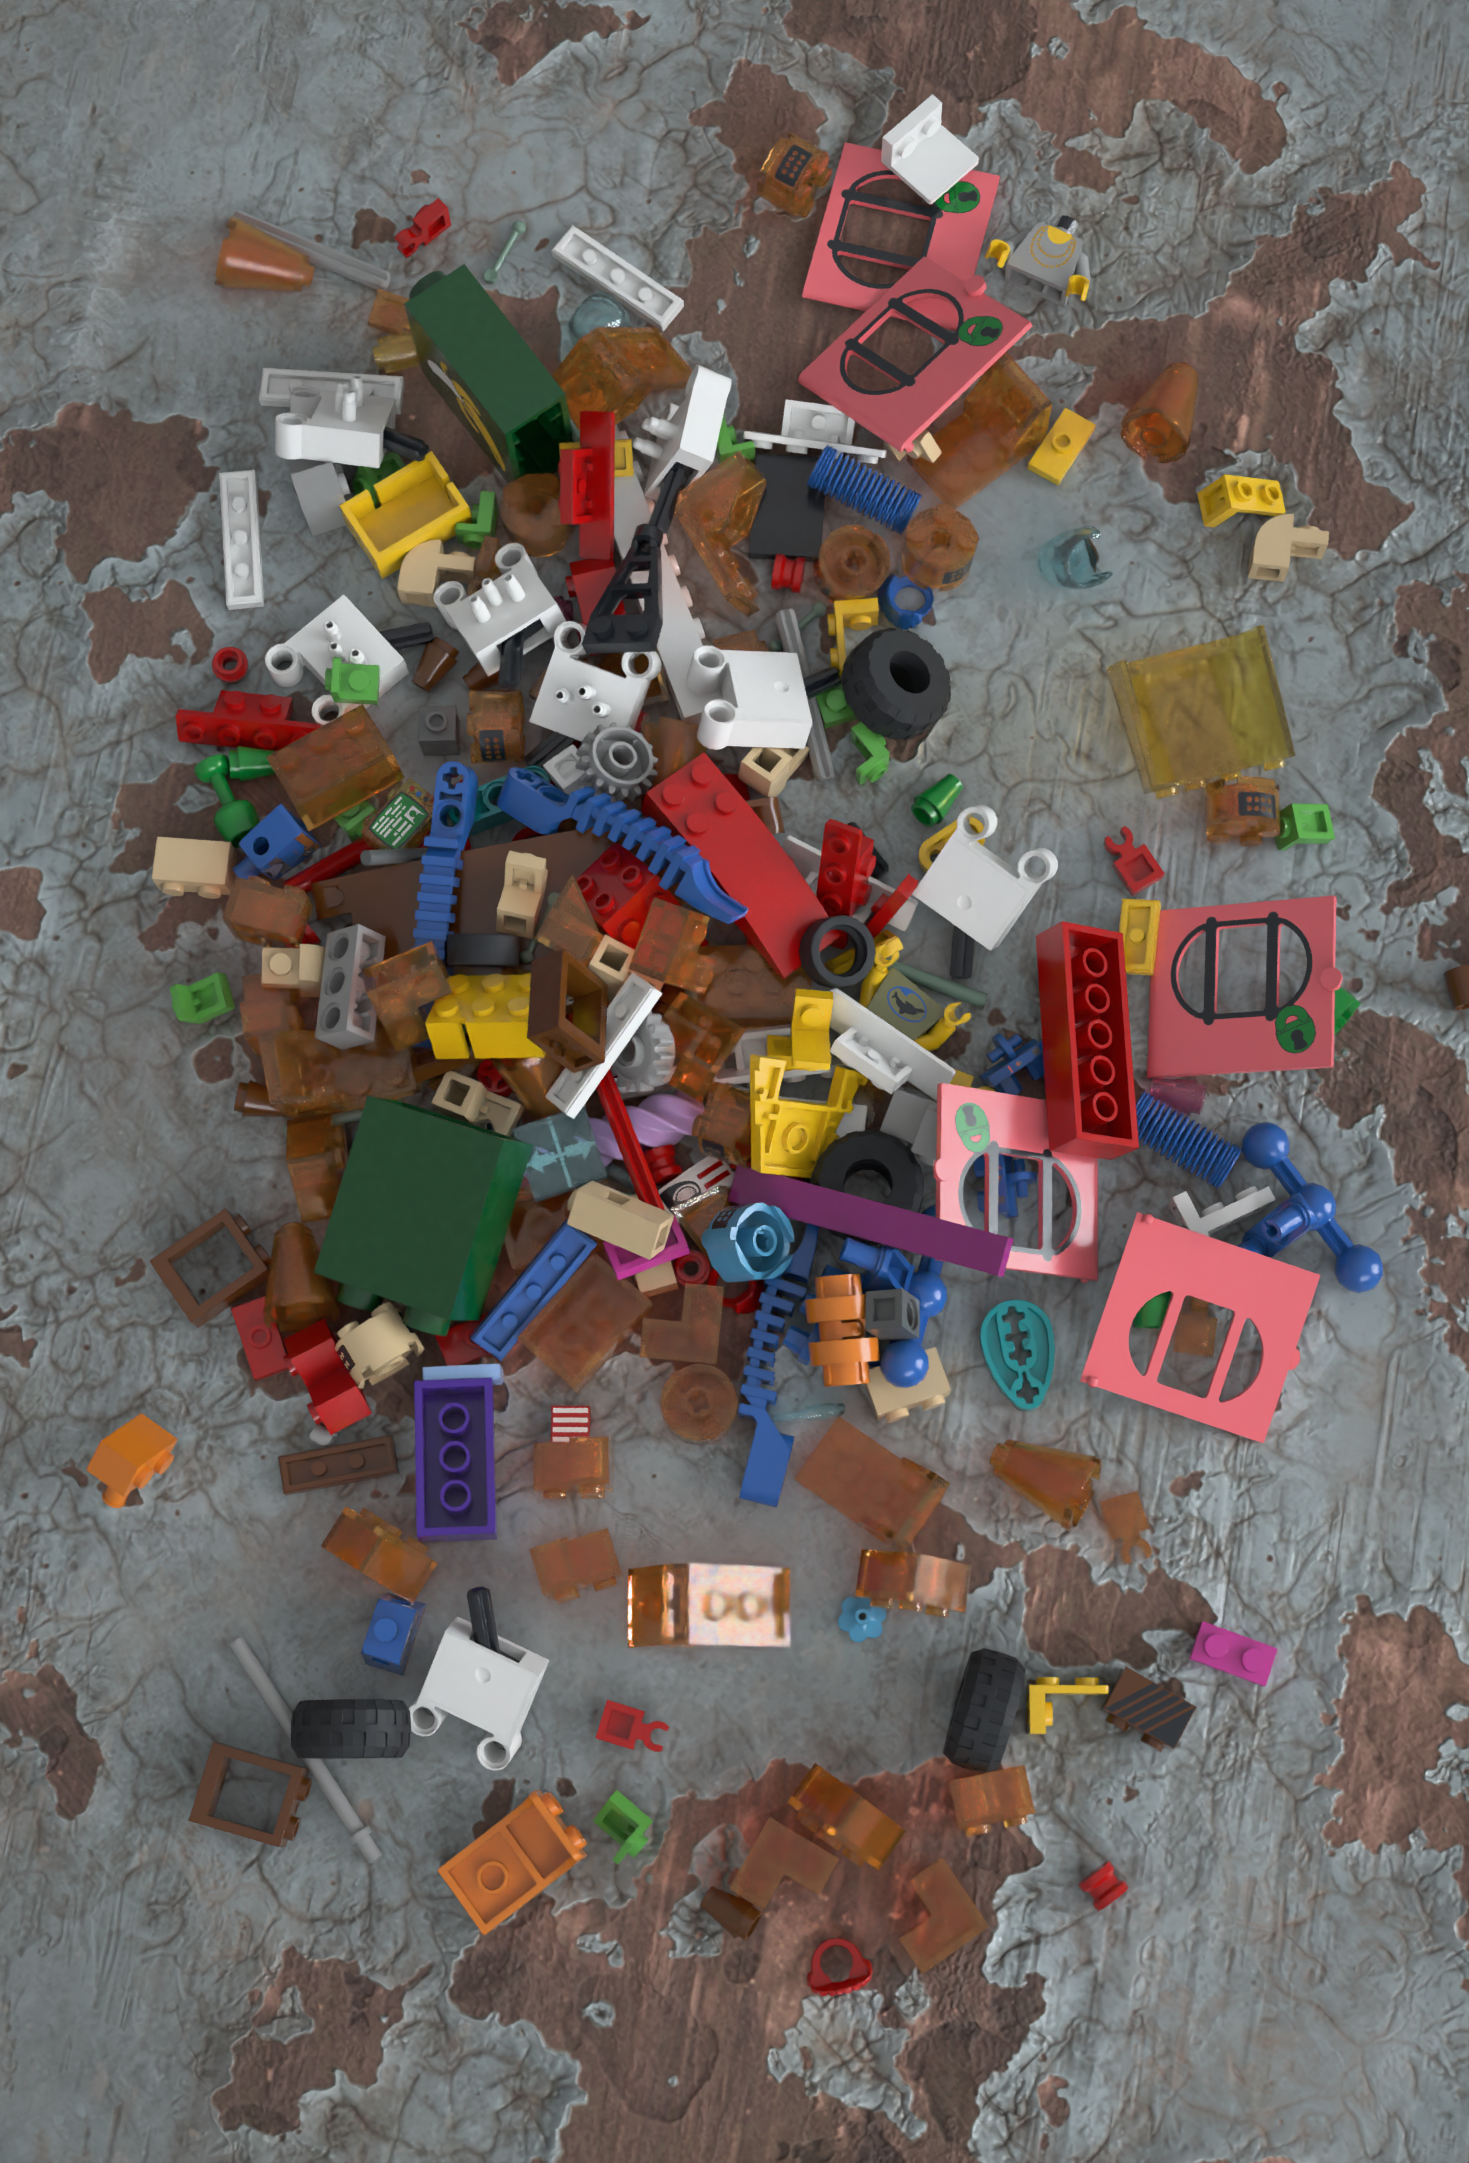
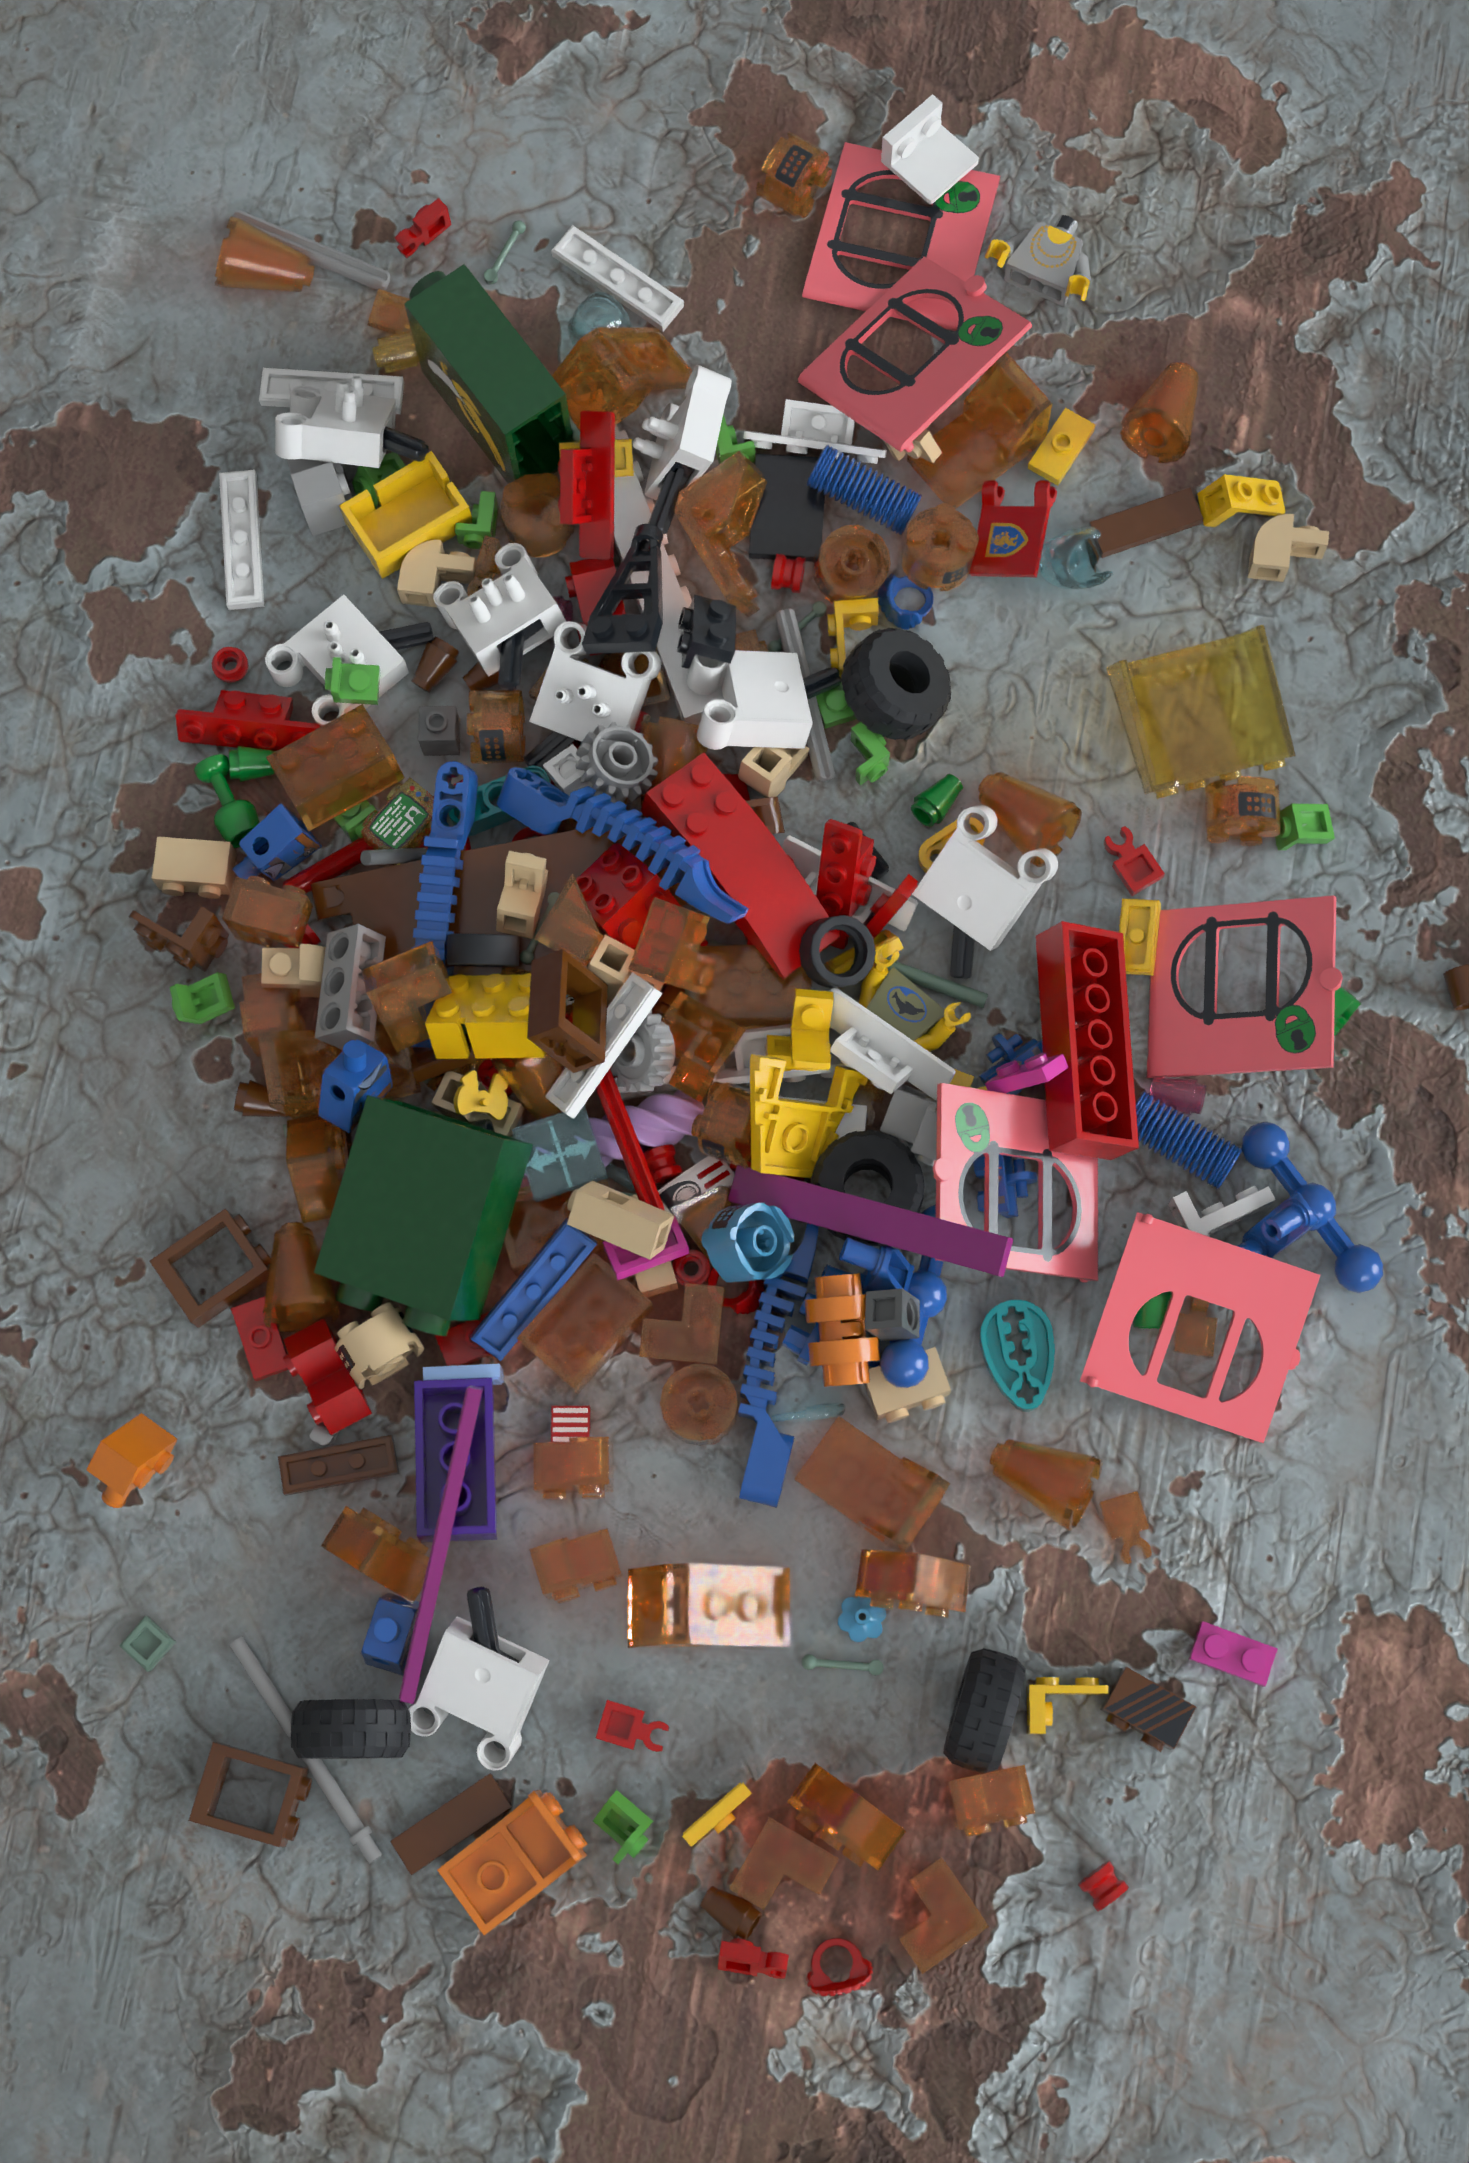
none -> sand green tile [119,1616,176,1672]
none -> reddish brown bracket [128,906,229,972]
none -> blue torso [318,1040,393,1133]
none -> reddish brown tile [390,1773,512,1875]
none -> magenta tile [398,1385,483,1704]
none -> yellow piece [453,1070,508,1120]
none -> black bracket [677,594,736,669]
none -> yellow plate [682,1782,753,1847]
none -> red plate [718,1938,789,1979]
none -> sand green hinge [801,1654,884,1676]
none -> red flag [969,480,1057,578]
none -> clear orange cone [978,772,1082,867]
none -> dark pink plate [985,1053,1069,1093]
none -> reddish brown tile [1089,488,1204,558]

